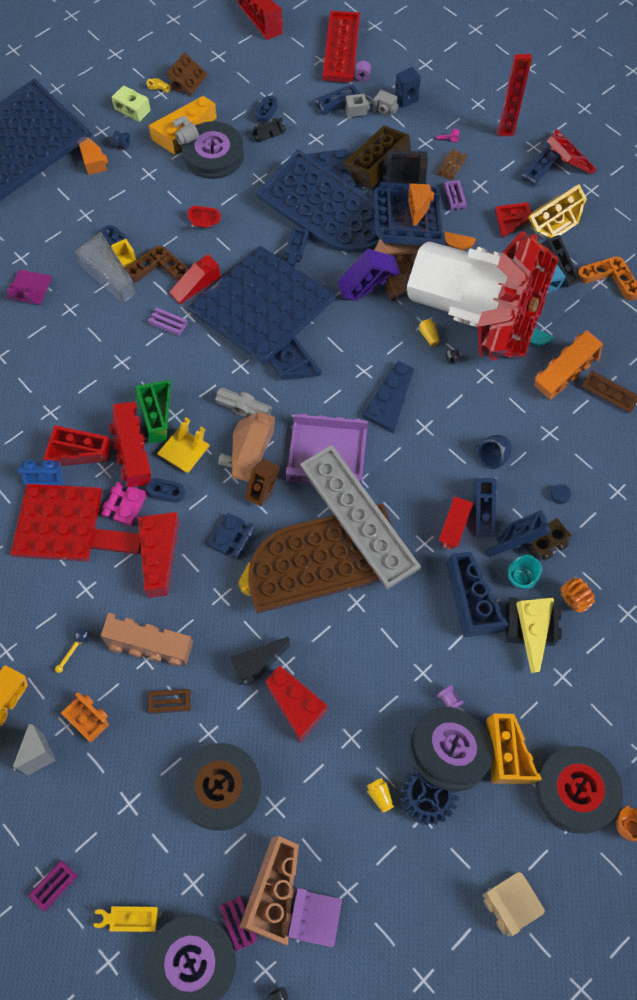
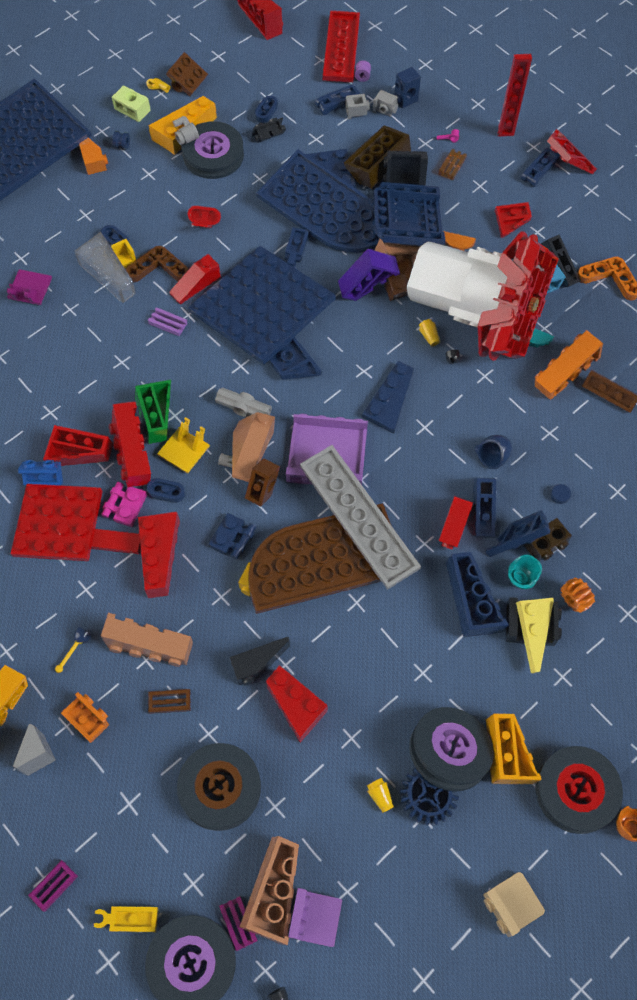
orange slope [408,184,434,226] -> none
medium lavender bush [437,685,464,709] -> none
medium lavender tile [443,180,467,211] -> none
yellow wedge [528,184,587,238] -> none

